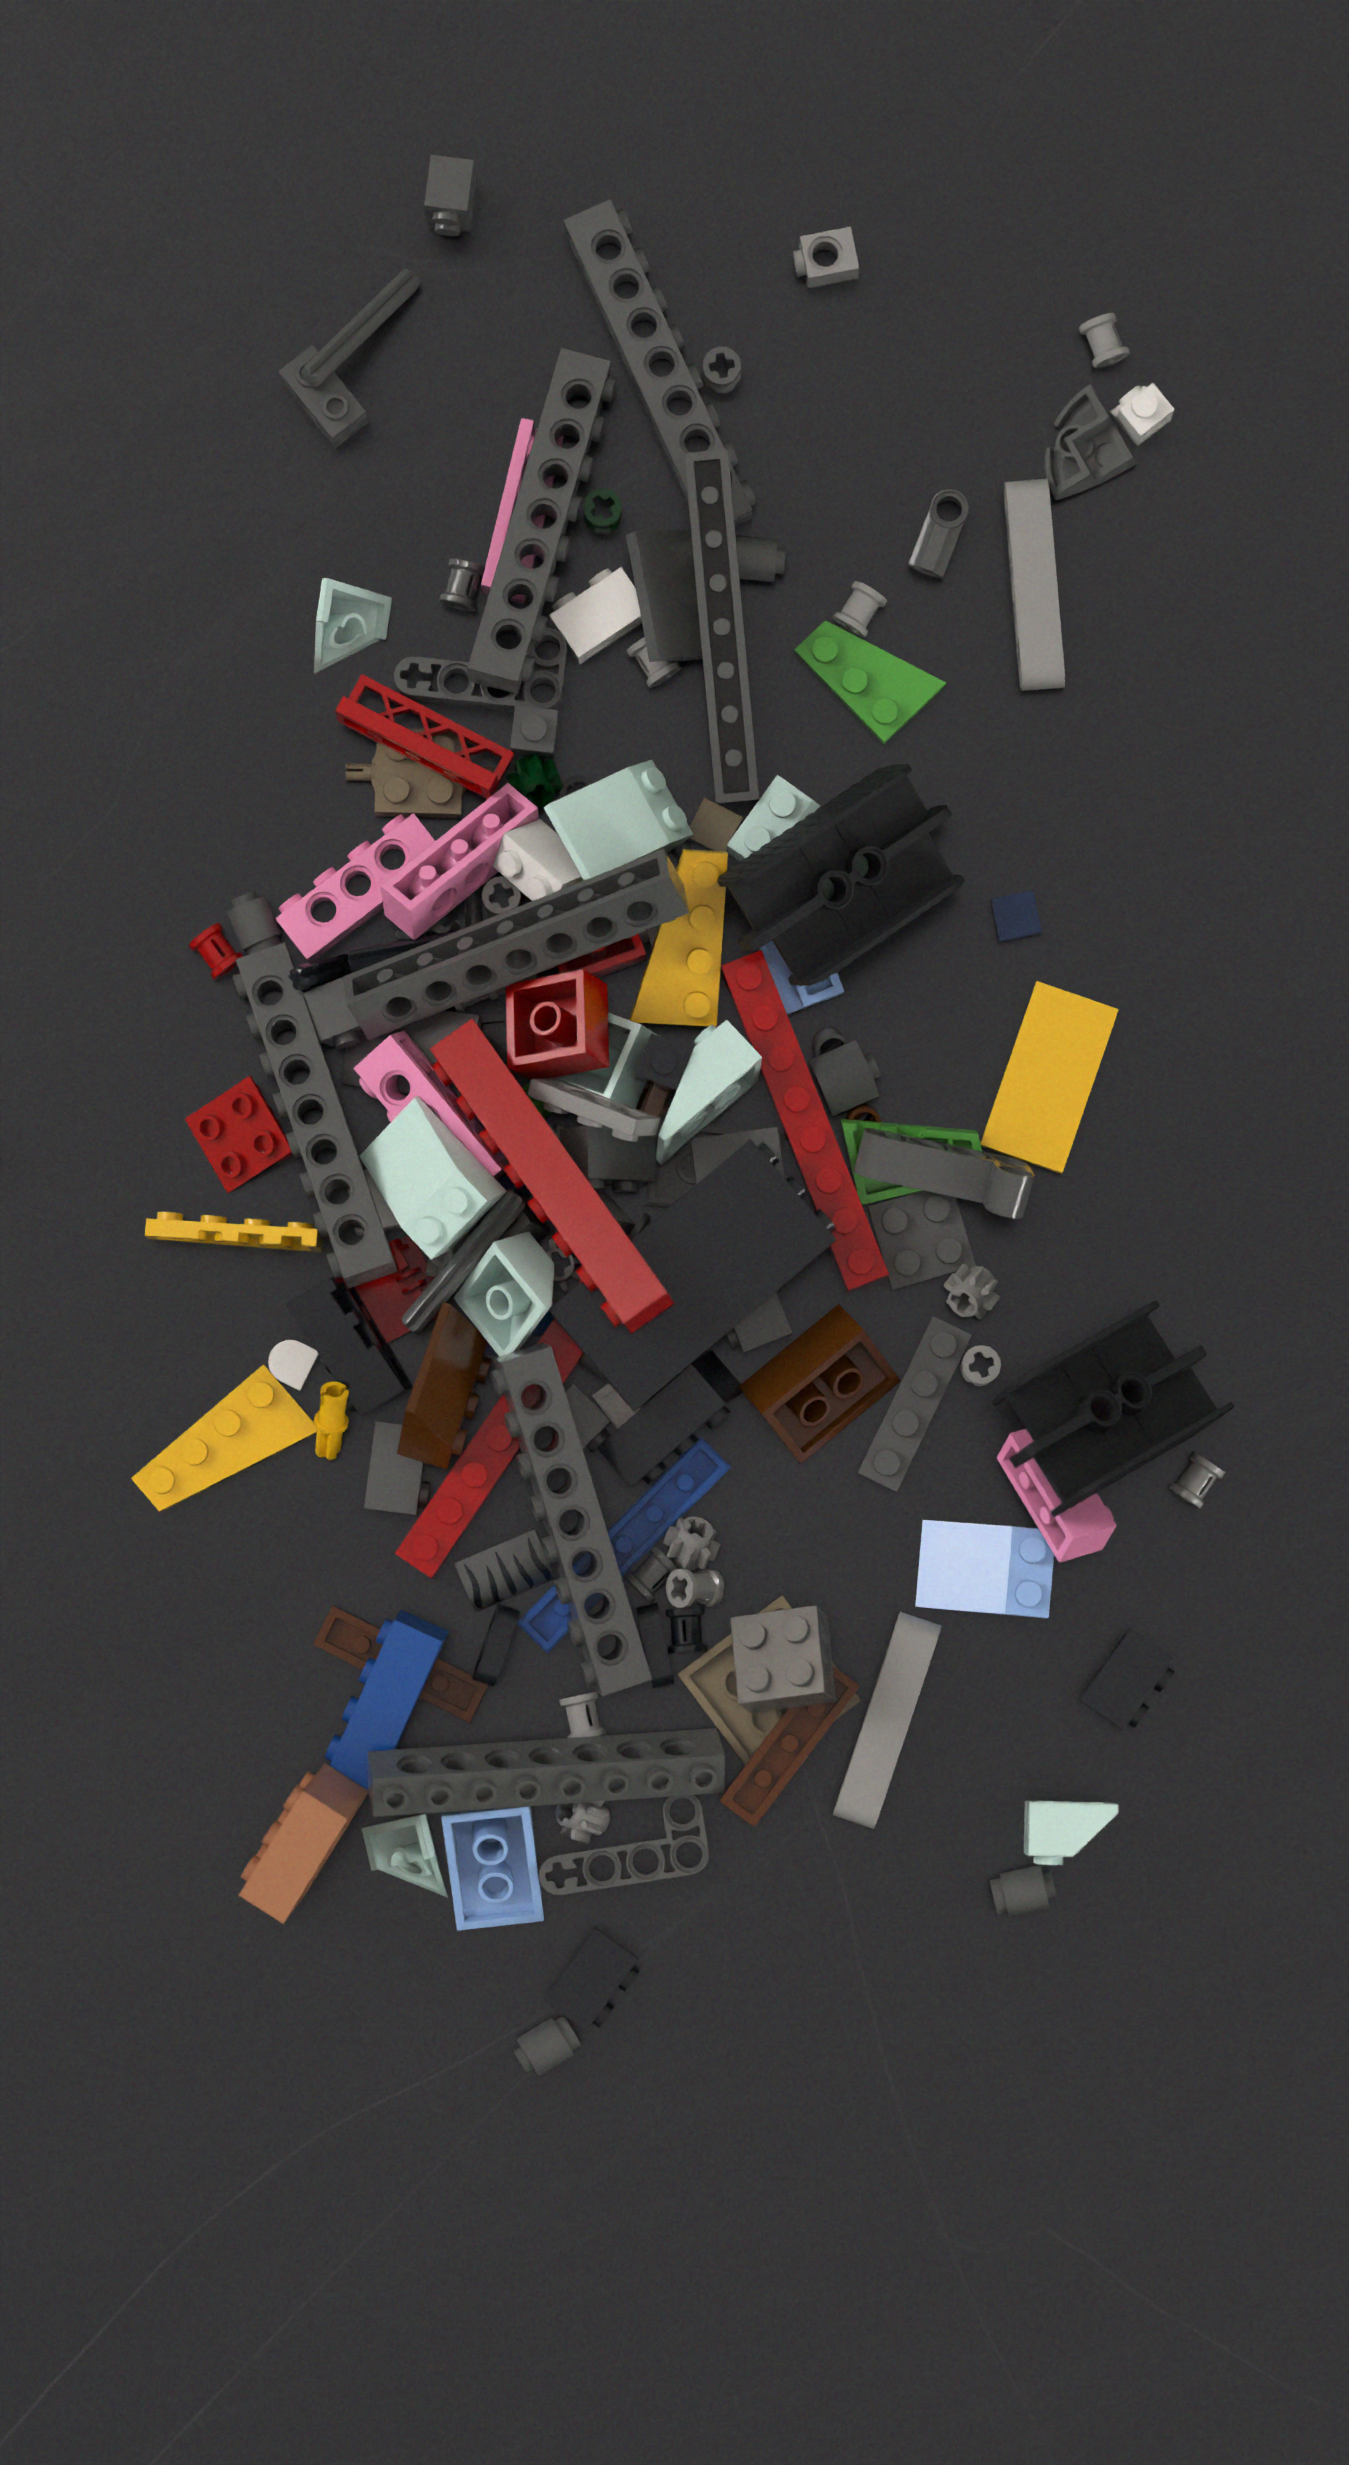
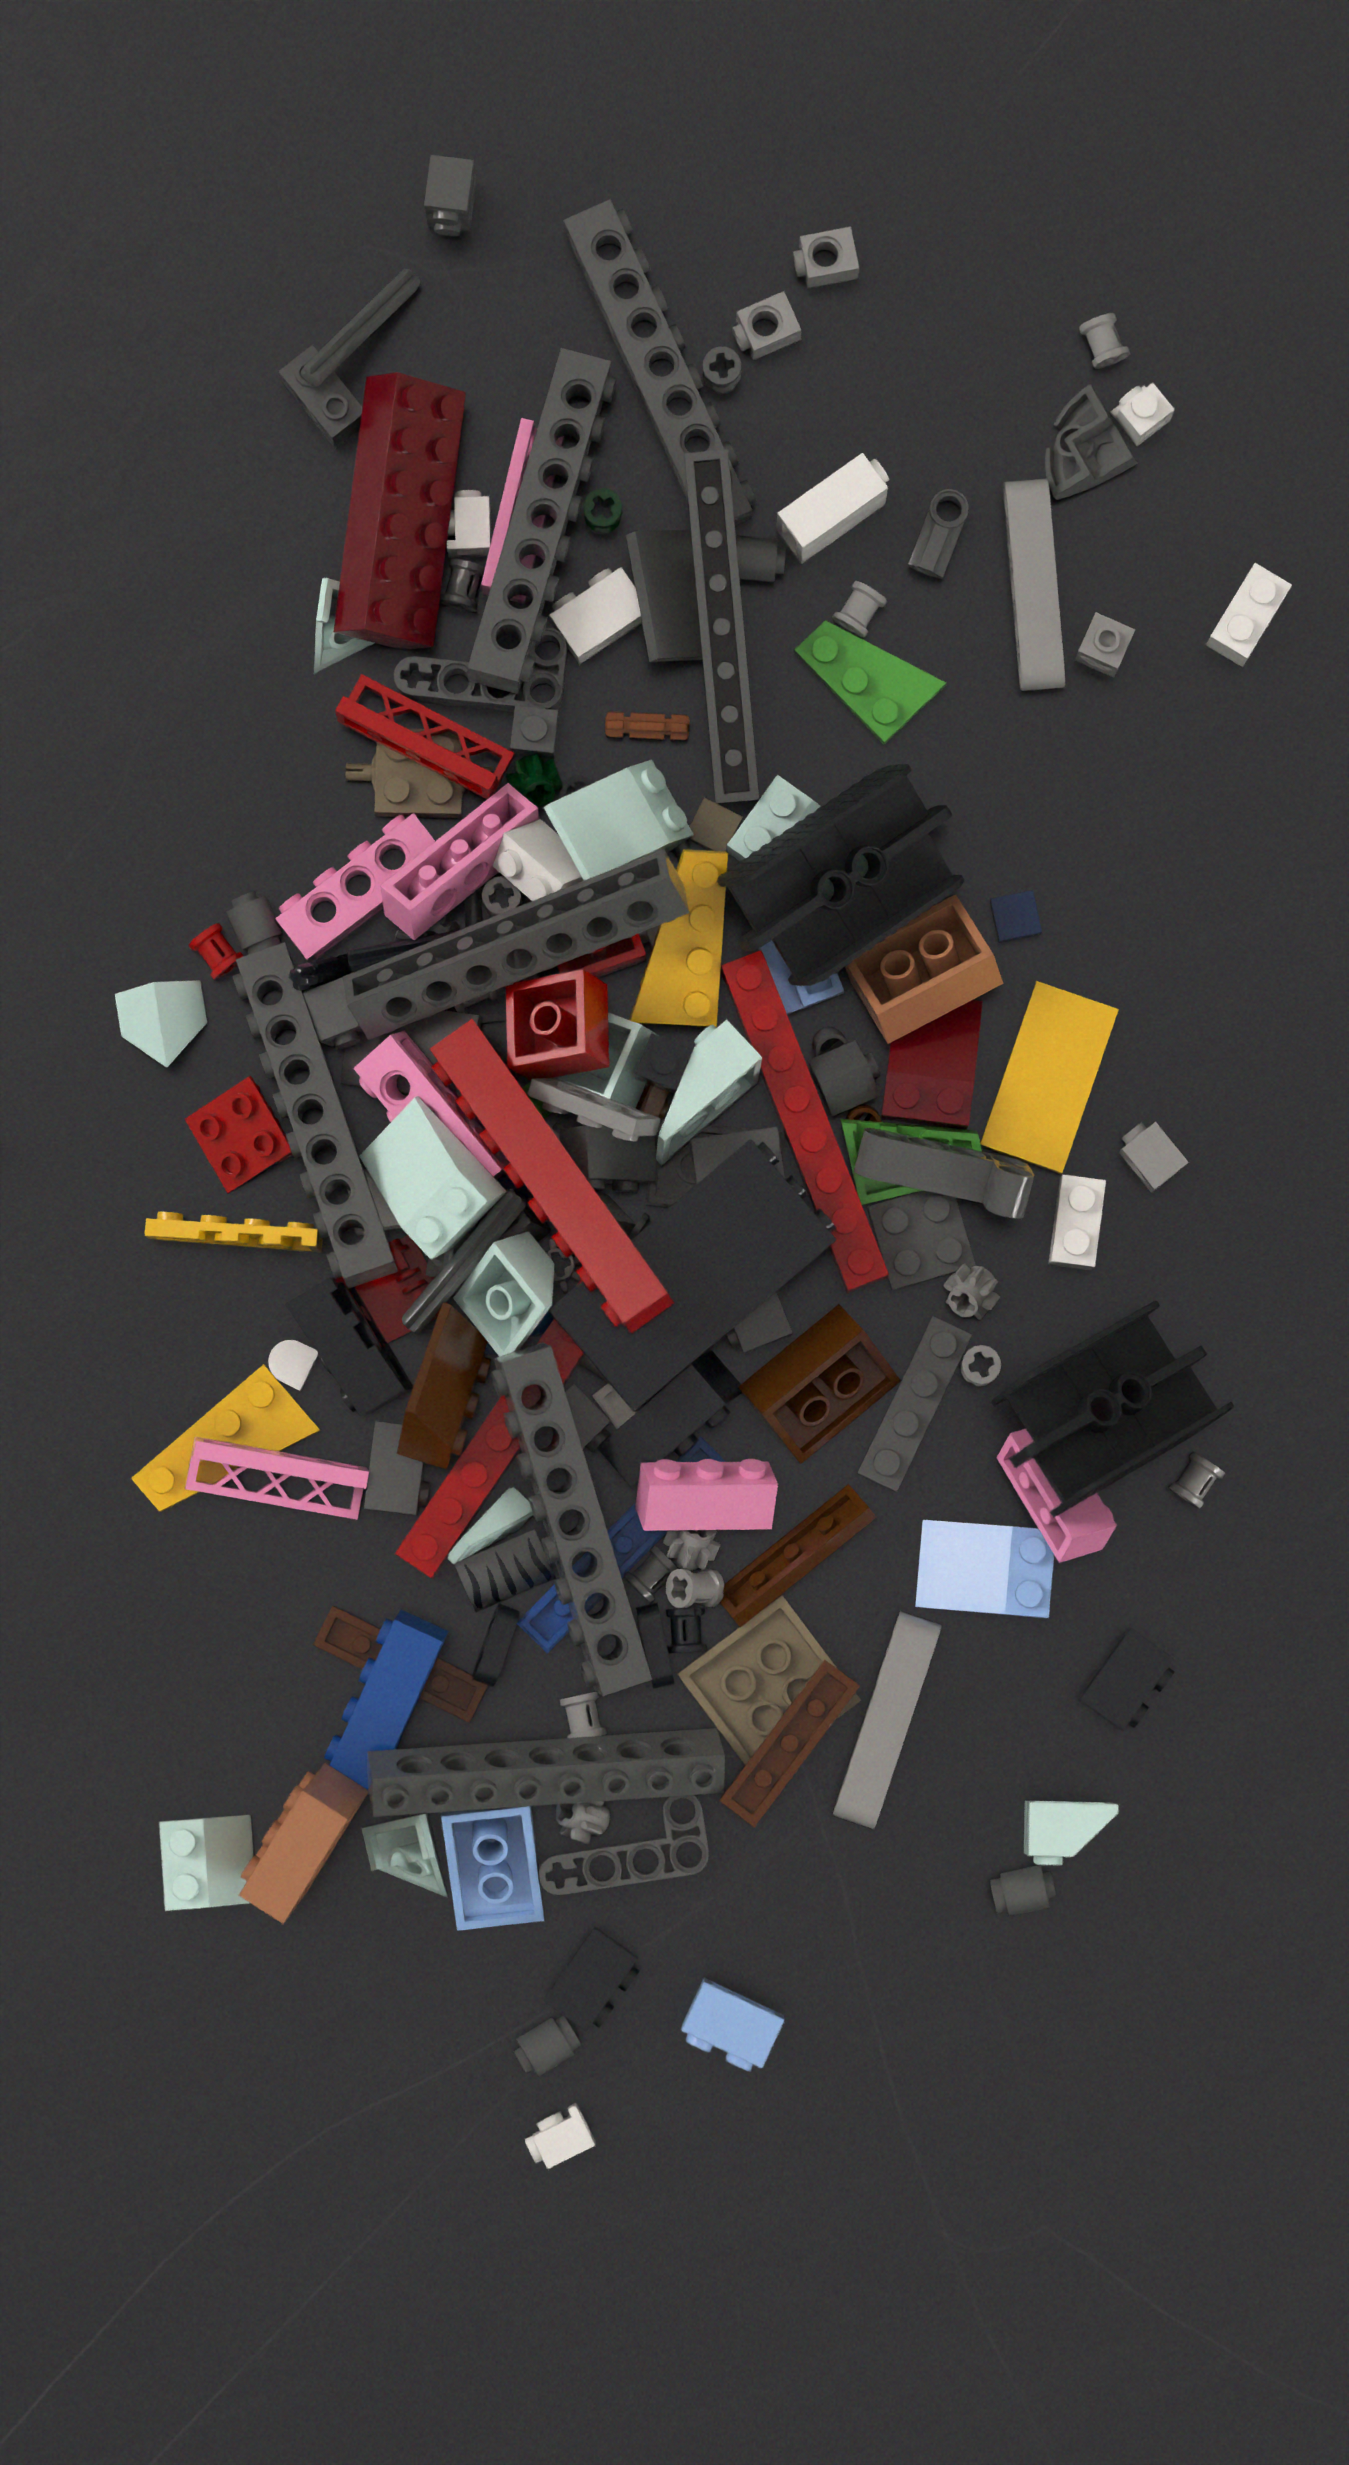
yellow axle [314,1381,349,1461] -> none
light grey bush [627,637,682,688] -> none
dark grey brick [730,1605,836,1713] -> none
none -> light aqua slope [115,980,208,1068]
none -> light aqua slope [159,1815,254,1911]
none -> bright pink fence [185,1436,369,1520]
none -> dark red brick [333,372,466,650]
none -> white brick [447,490,491,557]
none -> light aqua slope [448,1487,533,1564]
none -> white brick [524,2102,596,2169]
none -> dark orange axle [605,711,690,741]
none -> bright pink brick [635,1459,778,1531]
none -> light blue brick [681,1978,785,2071]
none -> reddish brown plate [720,1484,877,1628]
none -> light grey brick [732,291,801,360]
none -> white brick [776,453,889,564]
none -> nougat brick [845,894,1003,1044]
none -> dark red slope [881,1000,983,1129]
none -> white brick [1048,1175,1106,1270]
none -> light grey brick [1075,612,1135,677]
none -> light grey brick [1119,1122,1189,1193]
none -> white brick [1206,563,1292,667]

